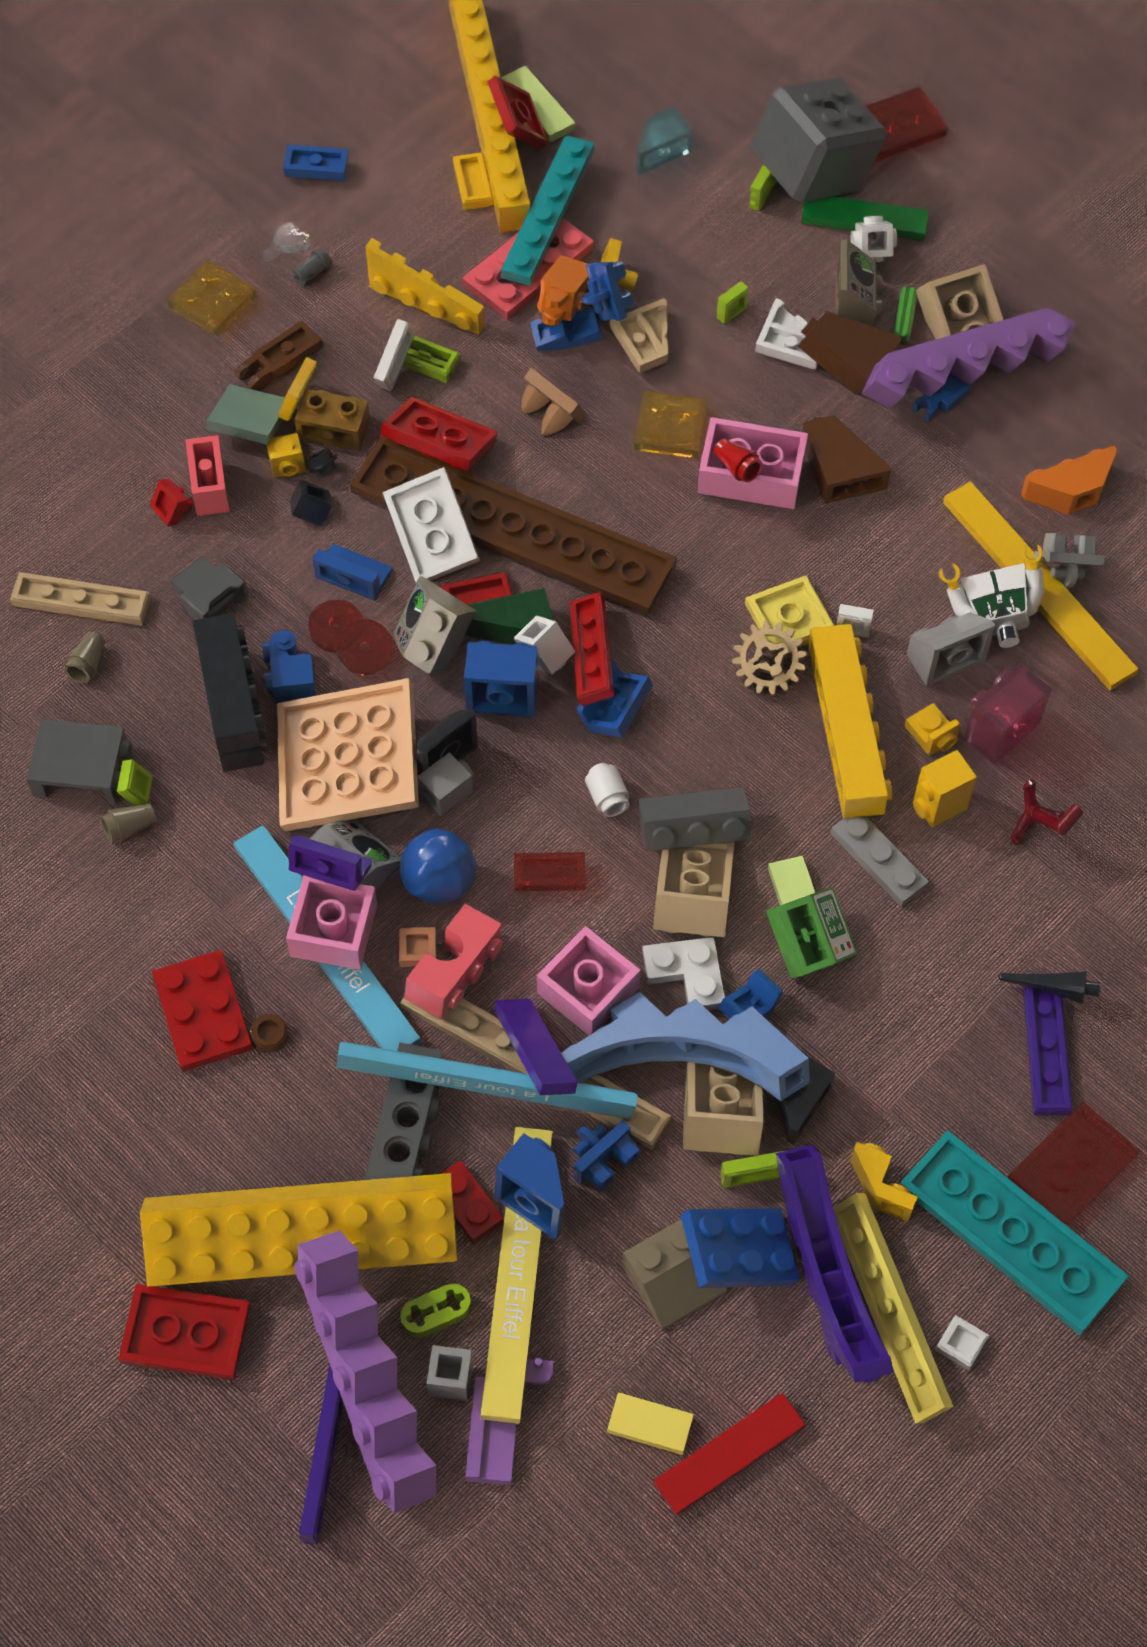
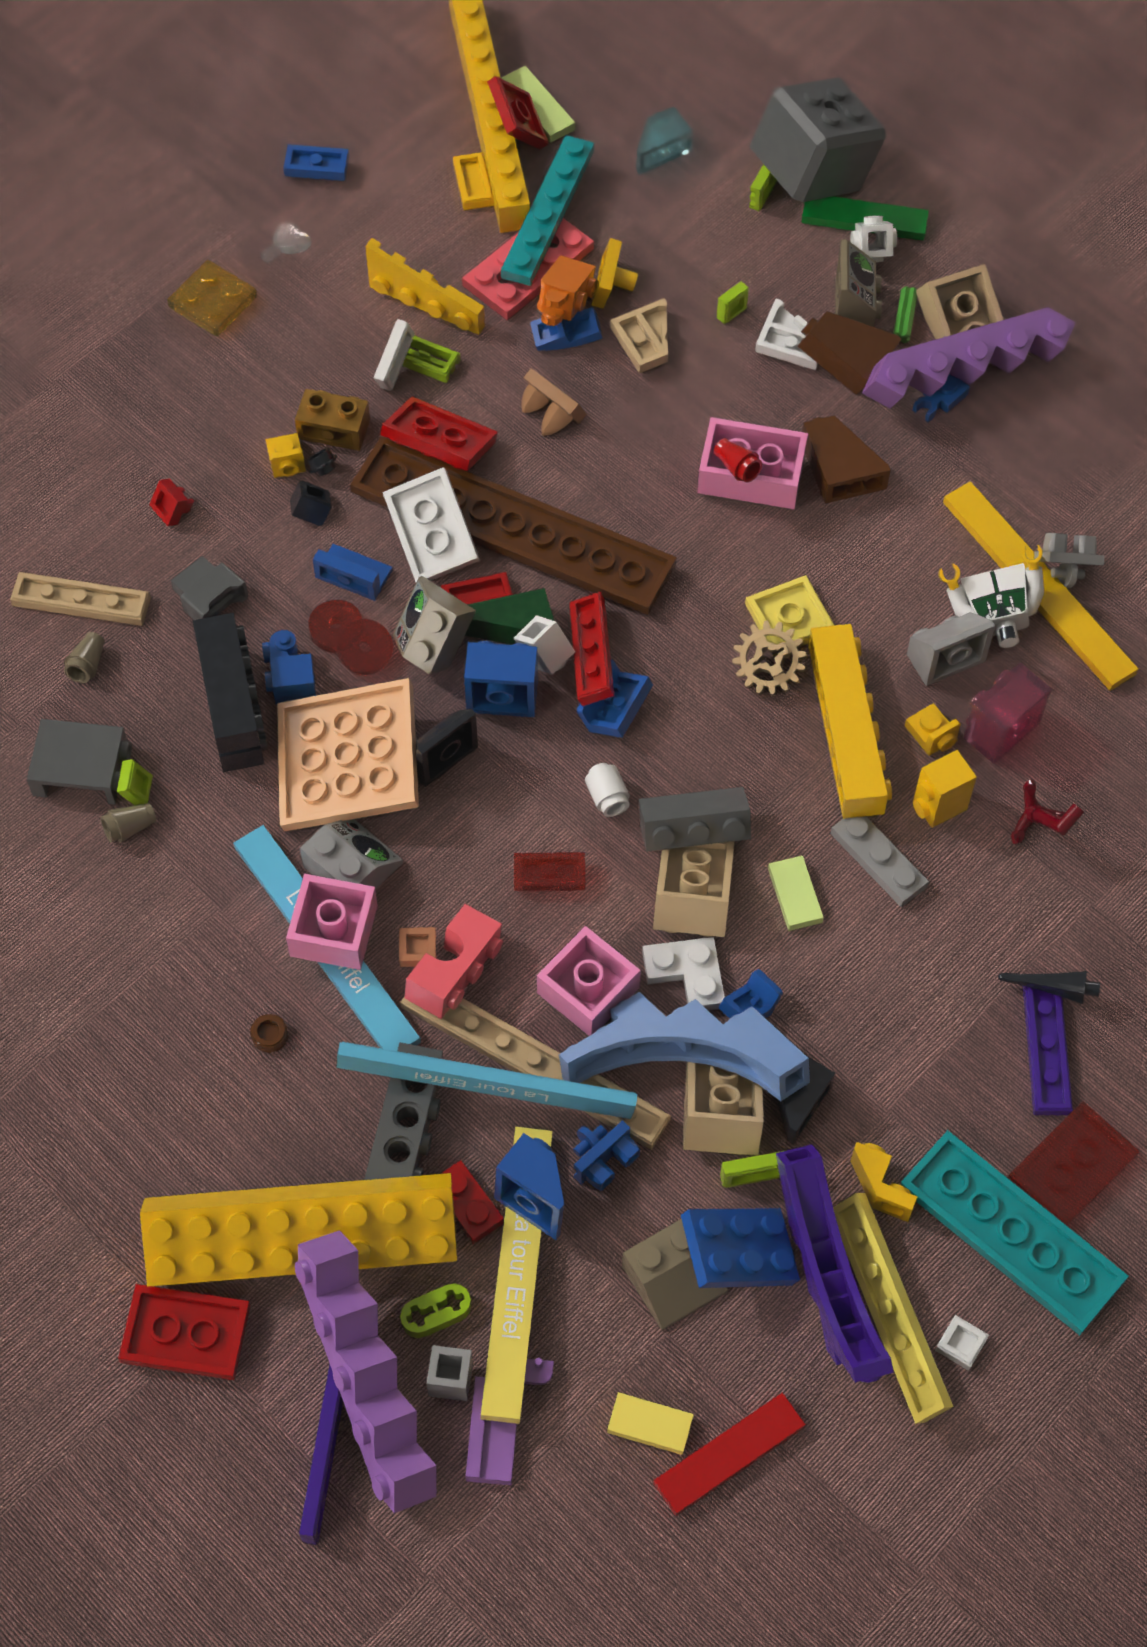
red plate [151,950,253,1072] -> none
coral brick [185,435,230,516] -> none
sand green tile [206,384,285,445] -> none
reddish brown hinge [235,321,323,391] -> none
yellow tile [277,357,317,421] -> none
dark purple panel [288,835,372,891] -> none
dark grey pin [291,248,332,287] -> none
blue piece [400,828,477,905] -> none
light grey brick [417,752,473,816] -> none
dark purple tile [494,999,578,1096] -> none
blue hips [581,262,634,321] -> none
clear yellow plate [634,390,707,459] -> none
bright green slope [766,886,857,979] -> none
white tile [836,604,874,638] -> none
clear red tile [866,86,948,162] -> none
orange slope [1021,445,1117,515] -> none

